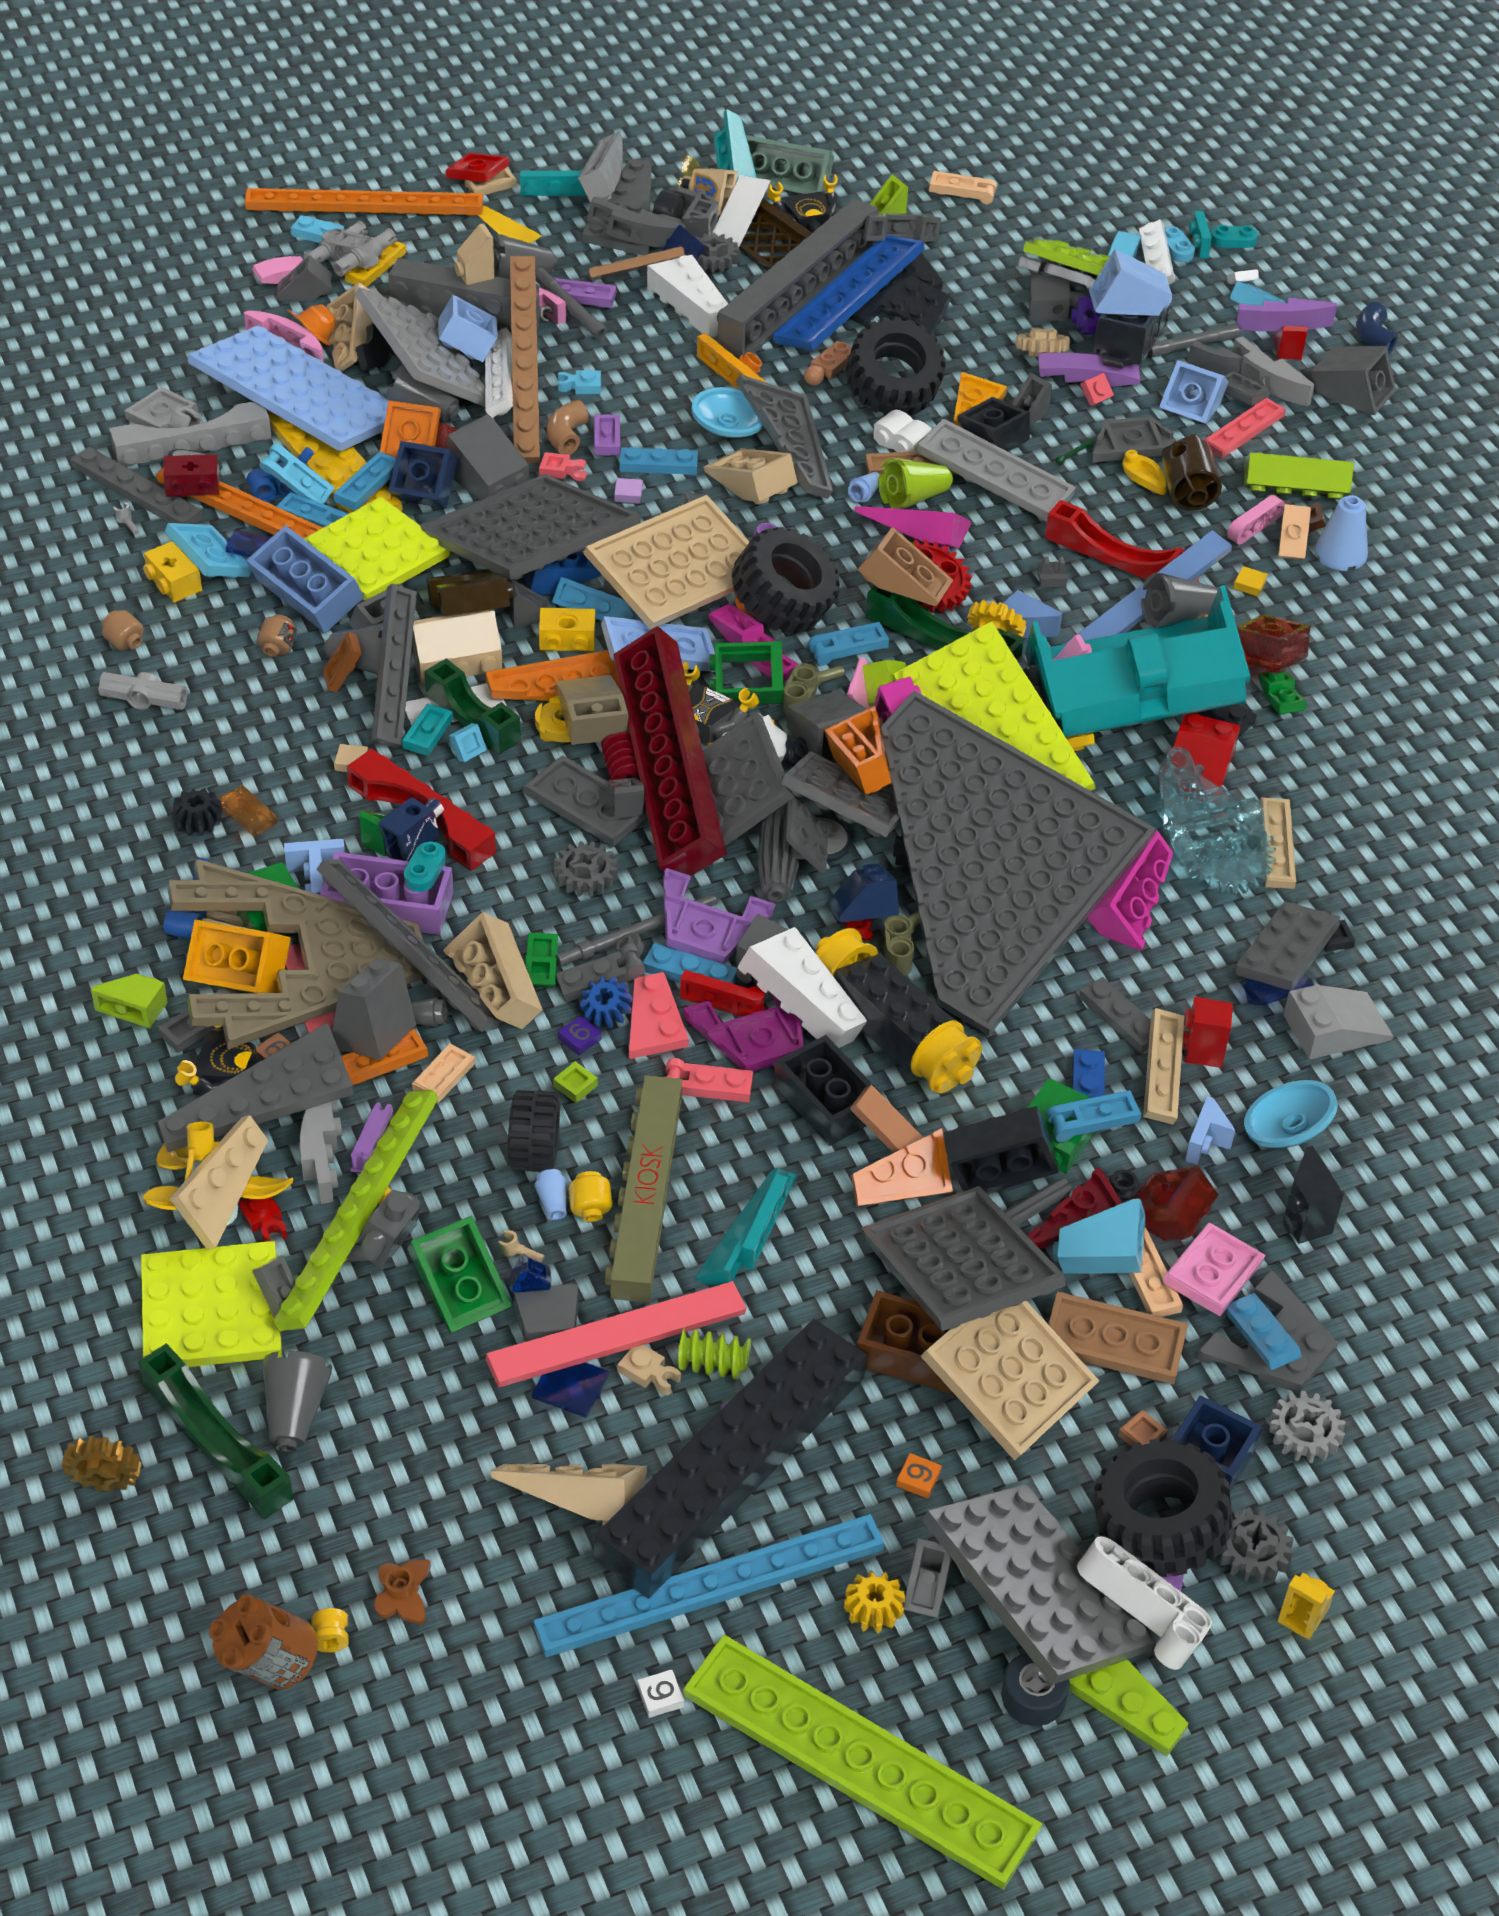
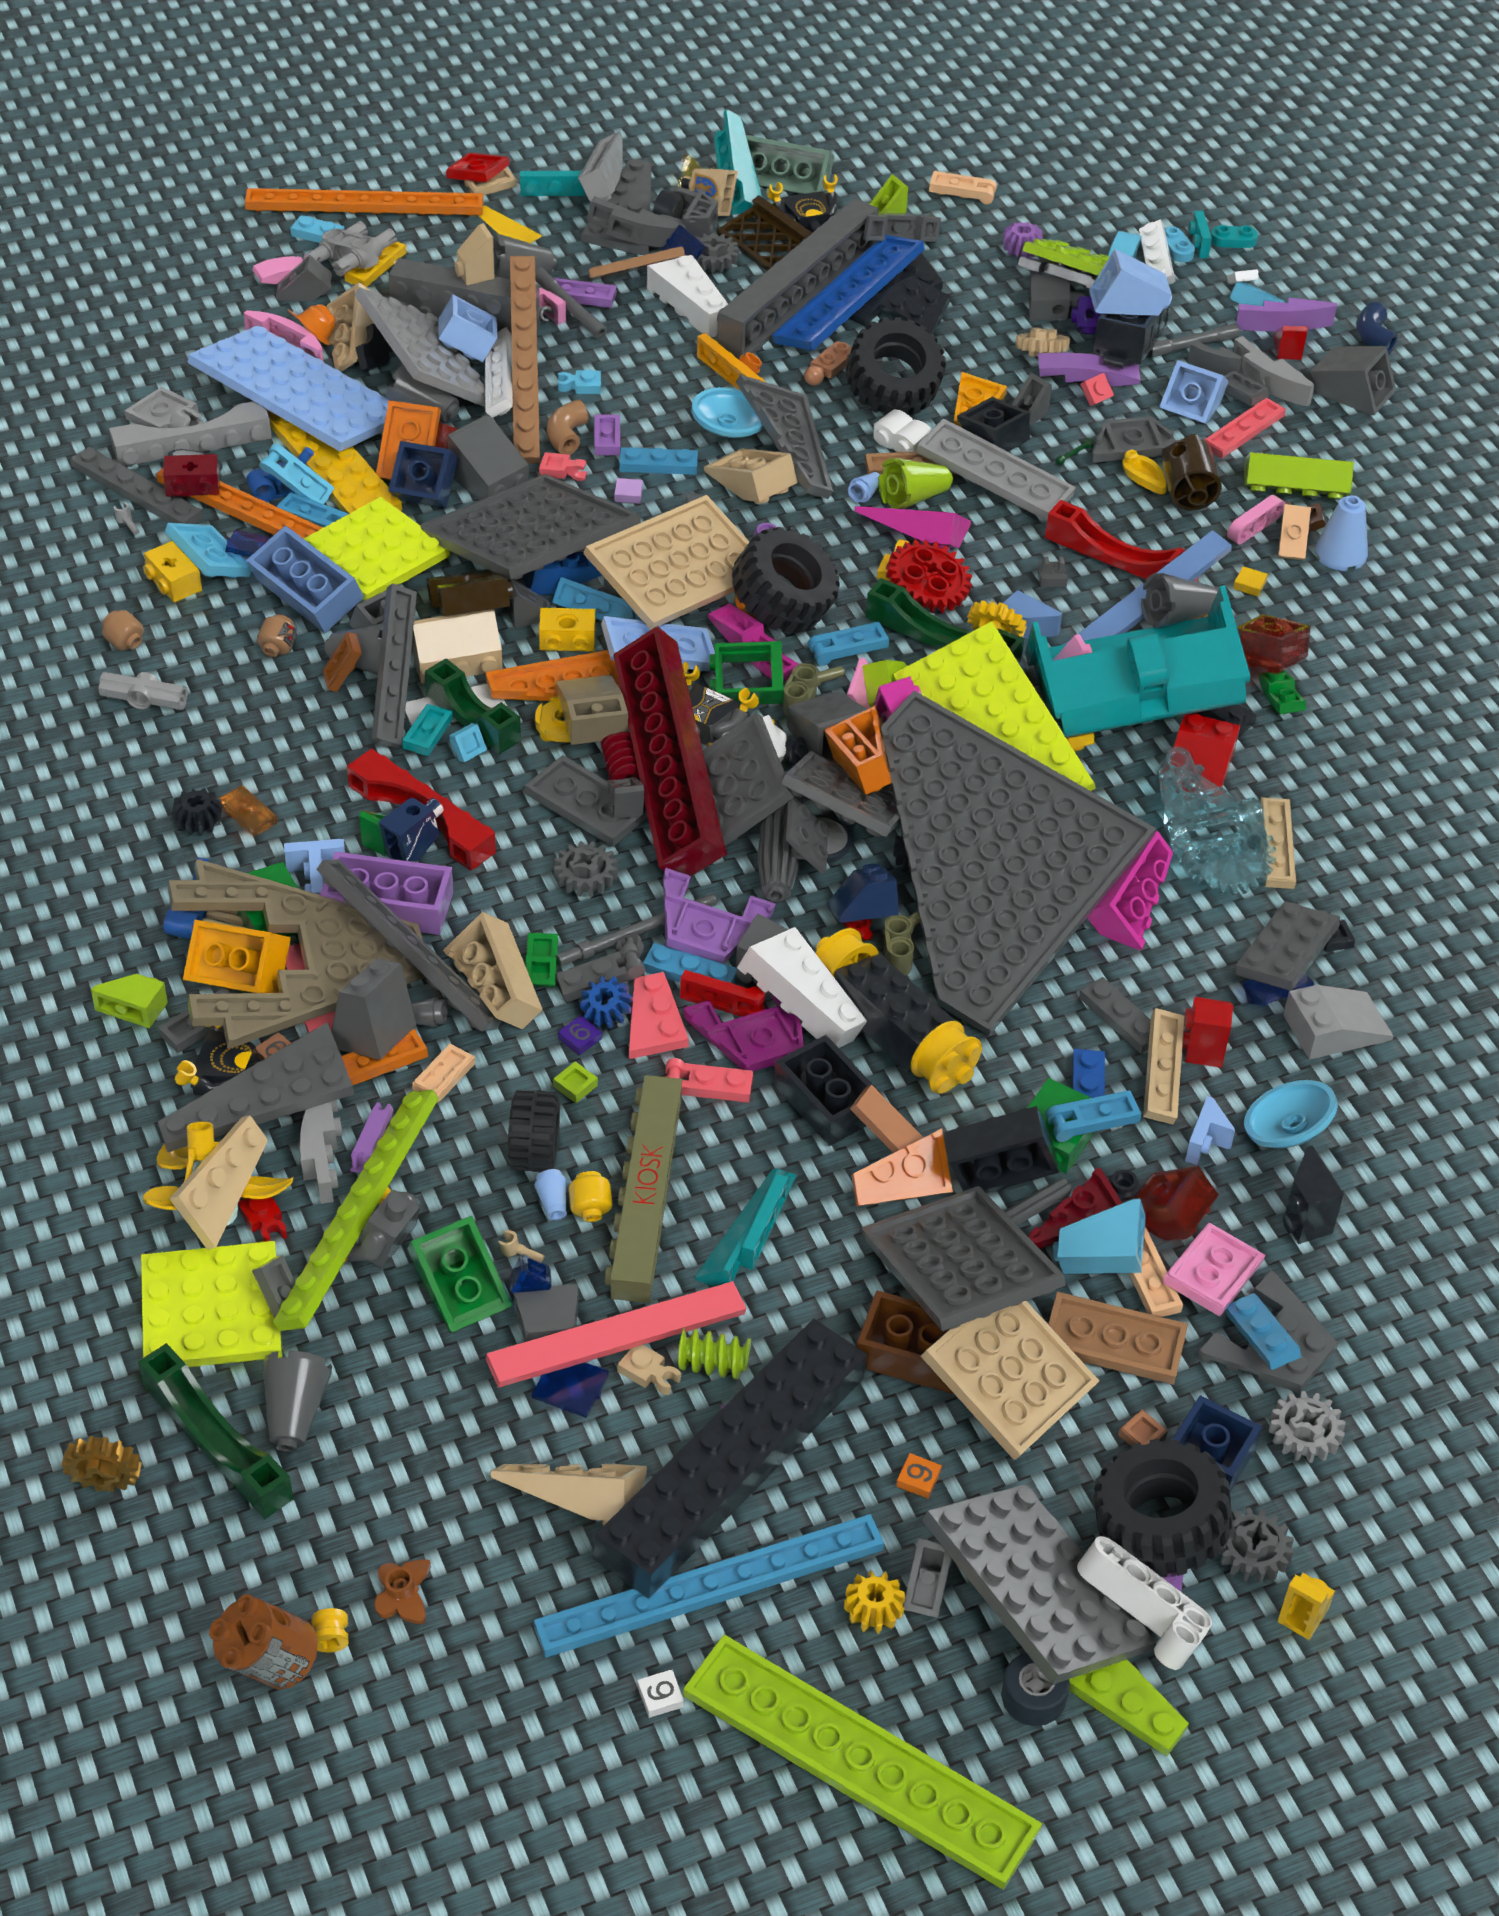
dark azure plate [334,451,396,510] -> none
tan tile [334,744,368,772] -> none
teal plate [404,842,446,892] -> none
white sticker [713,176,771,247] -> none
medium nougat slope [858,527,953,606] -> none
none -> medium lavender gear [1003,221,1043,258]

